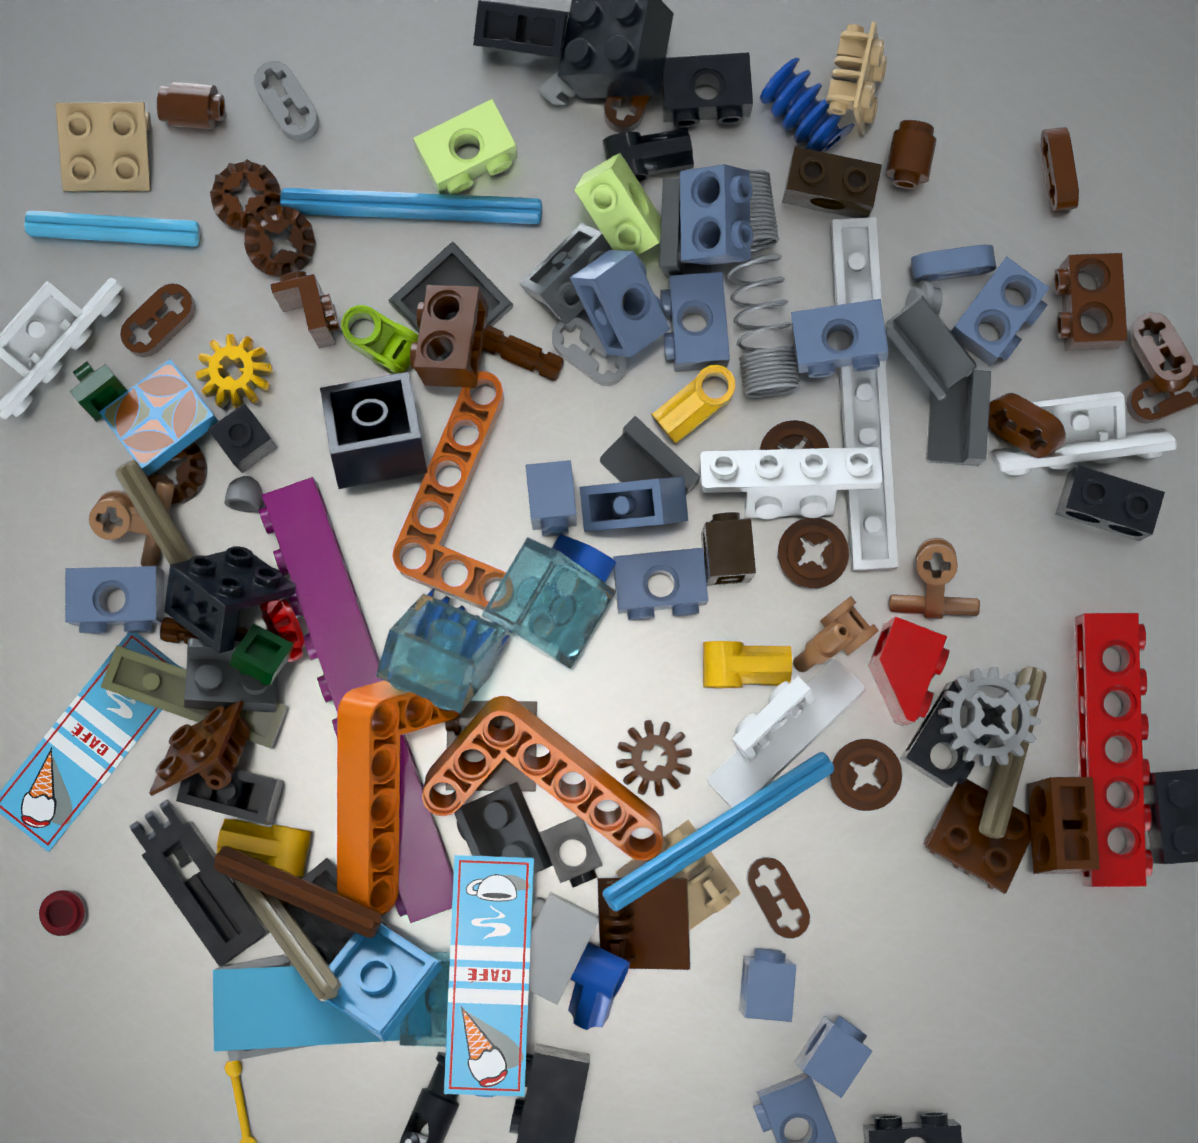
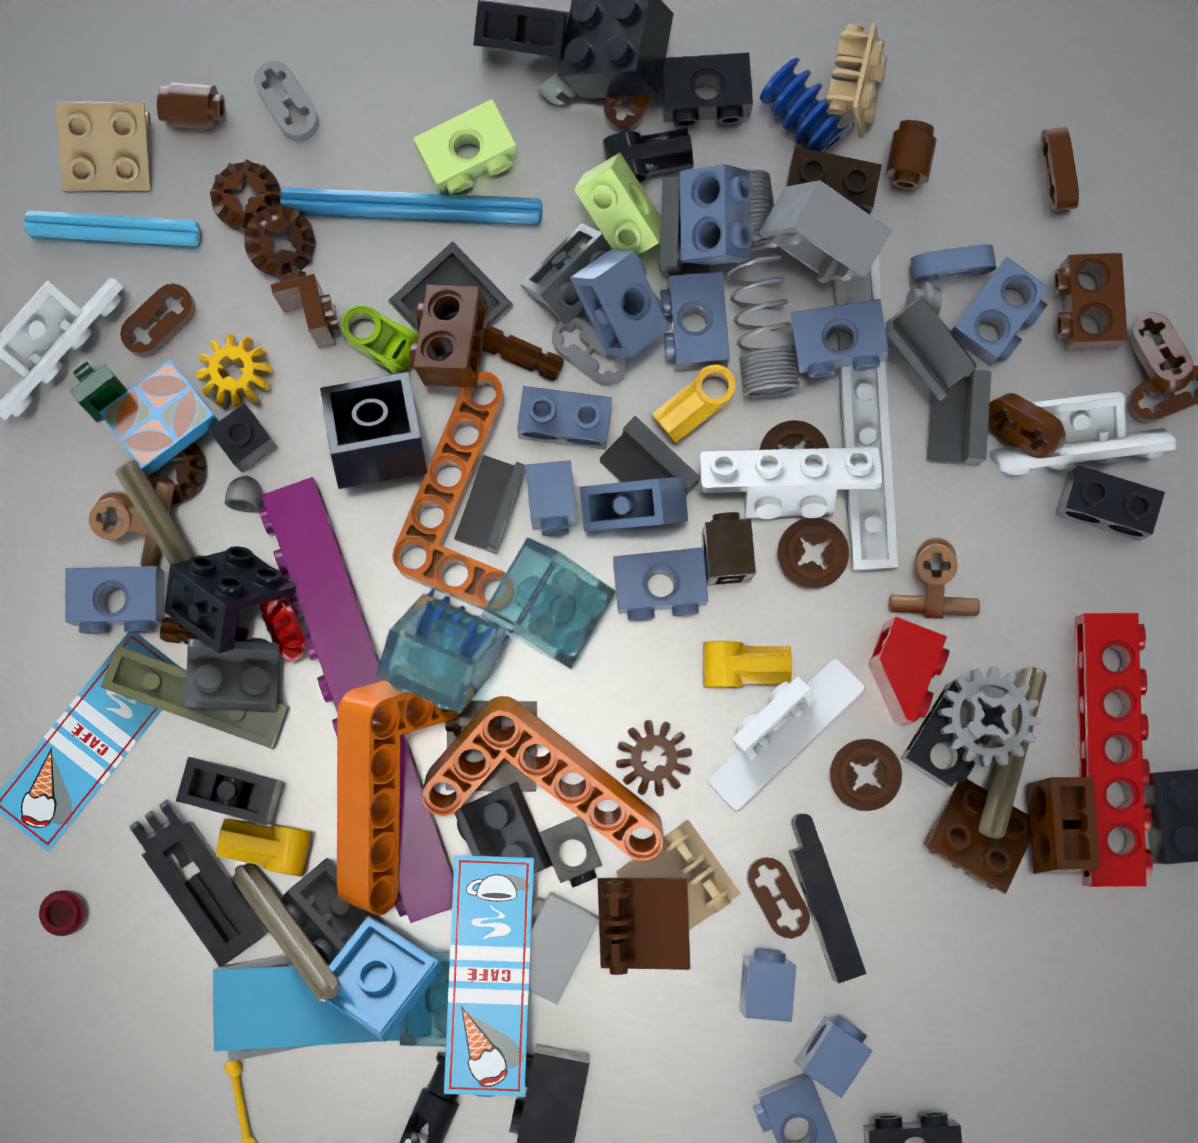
reddish brown hinge [149,700,250,796] -> none
reddish brown axle [213,846,383,938] -> none
dark green tile [230,624,294,686] -> none
blue beam [549,534,617,583] -> none
blue piece [568,942,630,1030] -> none
dark azure axle [603,752,834,911] -> none
medium nougat piece [793,596,879,672] -> none
none -> dark grey panel [454,455,526,555]
none -> sand blue brick [517,386,612,450]
none -> light grey container [759,180,892,283]
none -> black hinge [788,814,867,984]

